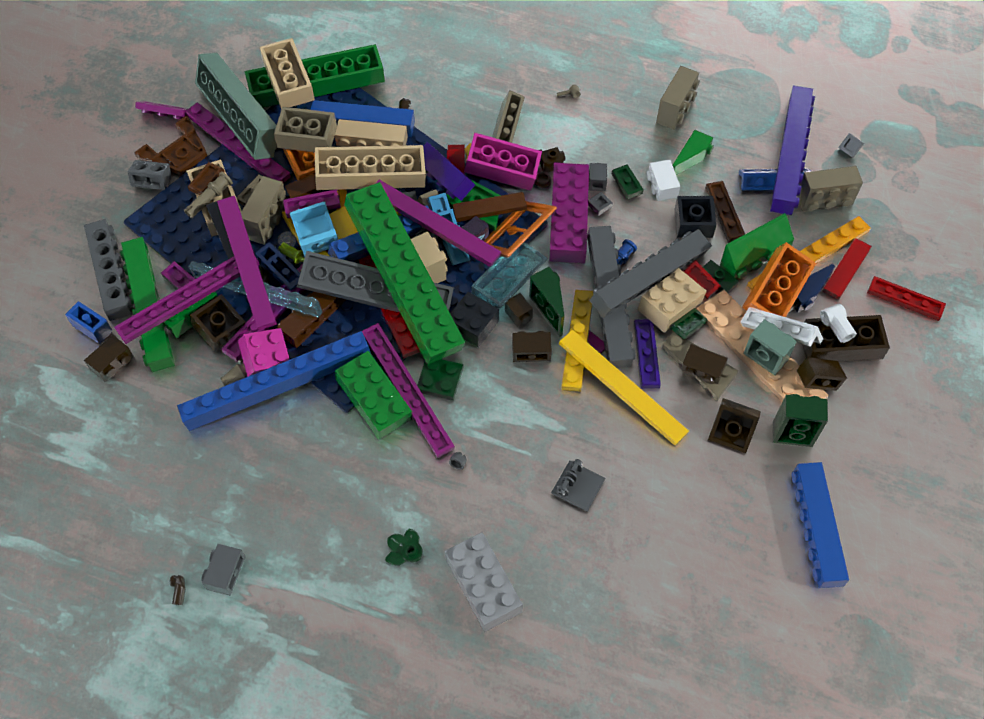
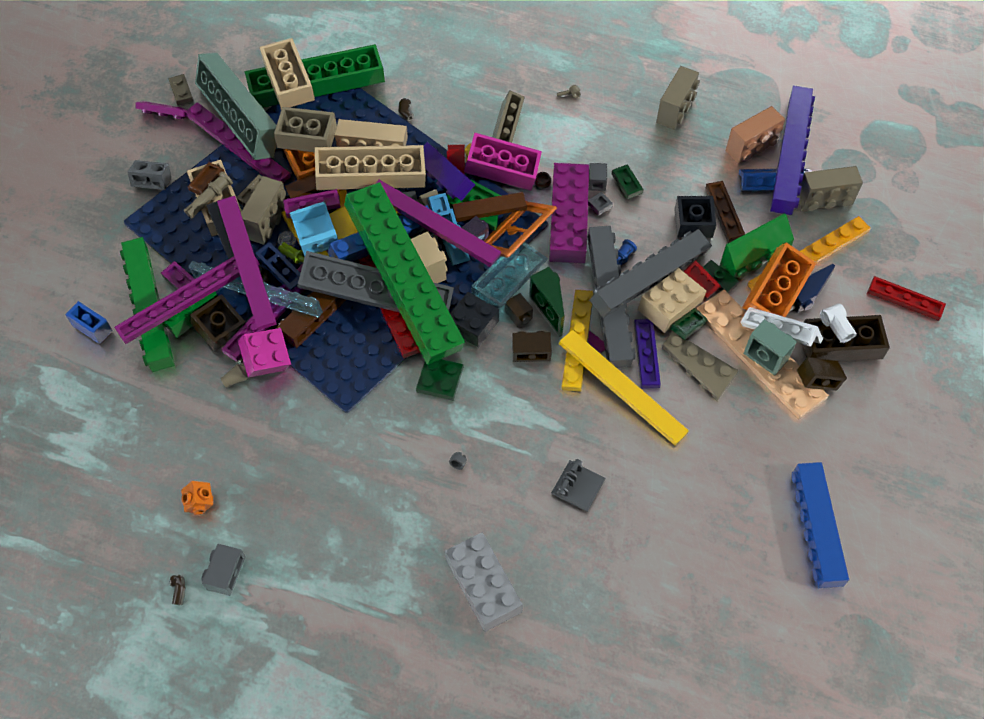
dark grey brick [84,219,133,321] -> none
dark brown brick [84,335,134,382] -> none
reddish brown wing [134,115,208,176] -> none
blue brick [177,331,371,431] -> none
blue brick [311,100,415,137] -> none
green brick [335,351,412,440] -> none
magenta plate [362,323,455,458] -> none
dark green plate [385,529,423,566] -> none
dark brown brick [539,147,566,173] -> none
white brick [646,159,680,201] -> none
green slope [672,130,714,175] -> none
dark brown brick [682,344,728,384] -> none
dark brown slope [708,398,761,453] -> none
dark green brick [773,394,828,447] -> none
red tile [822,238,872,300] -> none
dark grey plate [838,133,865,158] -> none
none -> dark tan plate [168,74,194,106]
none -> orange brick [181,481,213,515]
none -> nougat brick [725,106,785,164]

